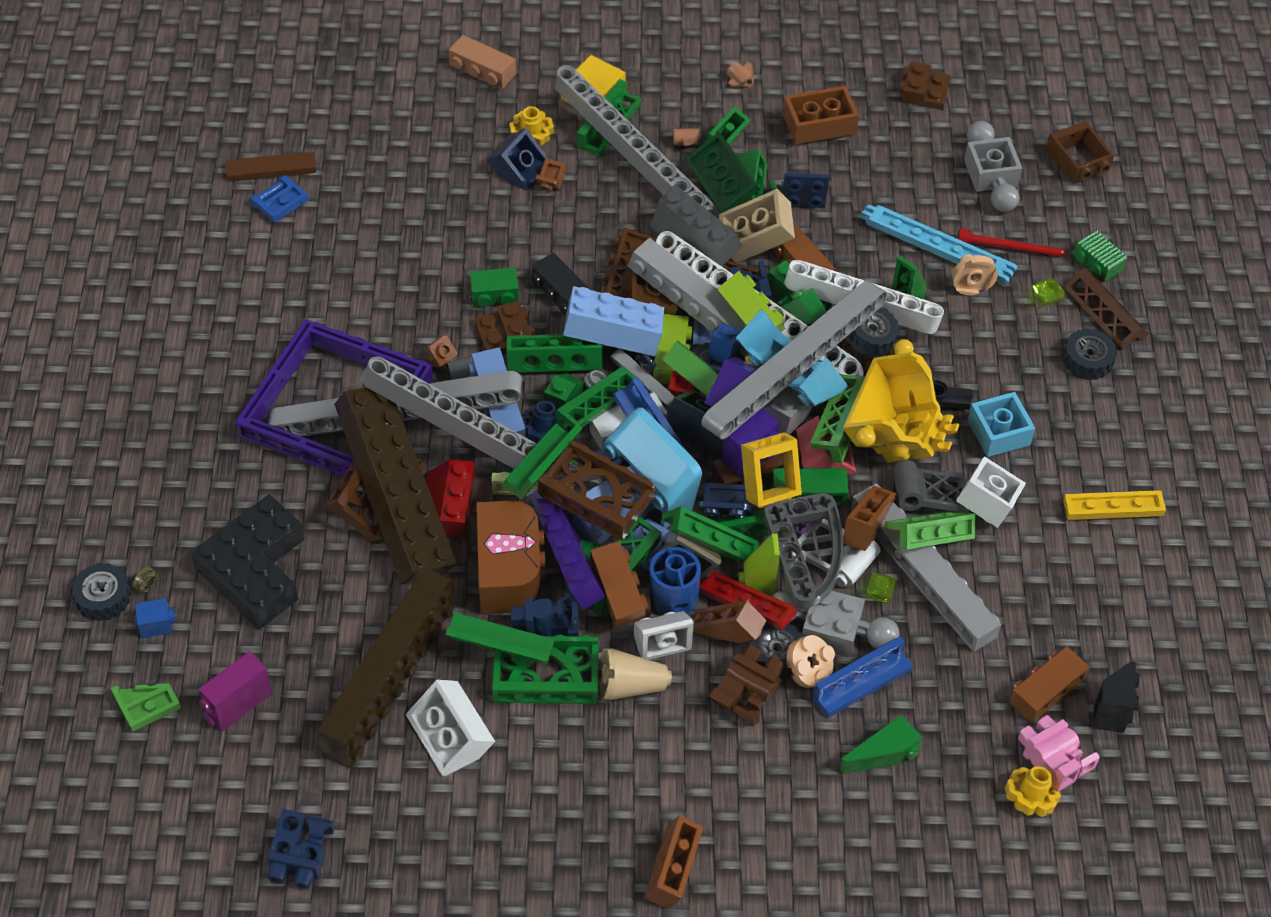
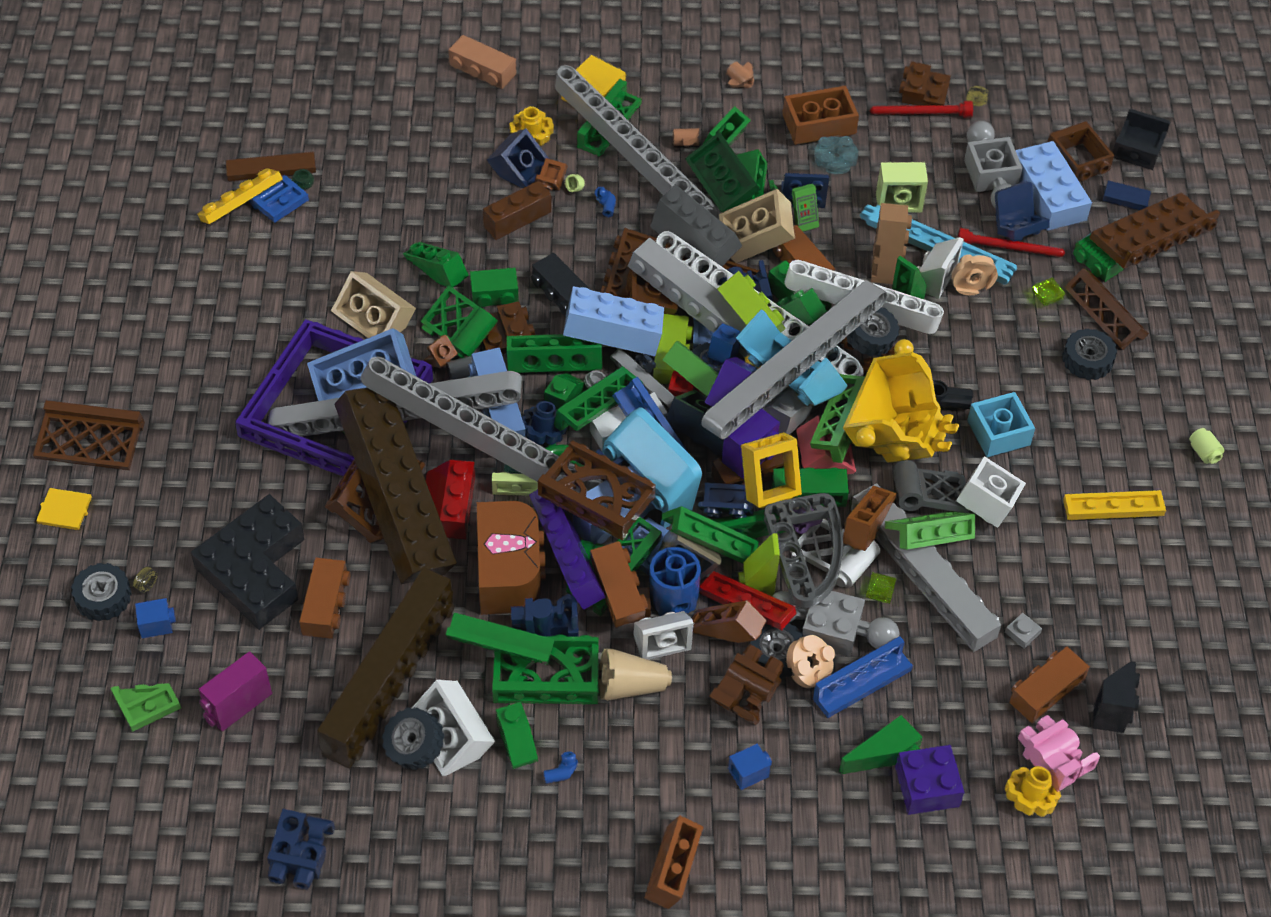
green fence [502,423,583,500] -> none
none -> reddish brown fence [33,400,145,470]
none -> yellow piece [36,488,92,530]
none -> yellow plate [197,168,283,224]
none -> clear green plate [292,169,314,190]
none -> dark orange brick [300,557,351,639]
none -> medium blue brick [307,328,417,401]
none -> tan slope [331,271,416,338]
none -> black wheel [382,707,444,770]
none -> green slope [403,242,469,288]
none -> green piece [420,285,498,358]
none -> reddish brown brick [483,181,551,240]
none -> green slope [496,702,538,769]
none -> blue arm [543,751,578,784]
none -> yellowish green hinge [565,174,585,192]
none -> blue arm [594,187,616,217]
none -> blue brick [728,743,772,790]
none -> bright green tile [792,184,819,231]
none -> clear light blue plate [814,136,858,174]
none -> red piece [870,101,973,118]
none -> medium nougat wedge [871,203,912,284]
none -> yellowish green brick [876,162,928,212]
none -> dark purple brick [895,745,965,815]
none -> white slope [918,237,964,299]
none -> clear smoke tile [967,86,989,106]
none -> dark blue bracket [995,181,1050,241]
none -> light grey plate [1005,613,1042,648]
none -> light blue brick [1015,141,1092,231]
none -> reddish brown bracket [1090,192,1220,269]
none -> dark blue tile [1103,180,1151,210]
none -> black panel [1112,109,1171,170]
none -> yellowish green brick [1190,428,1224,464]

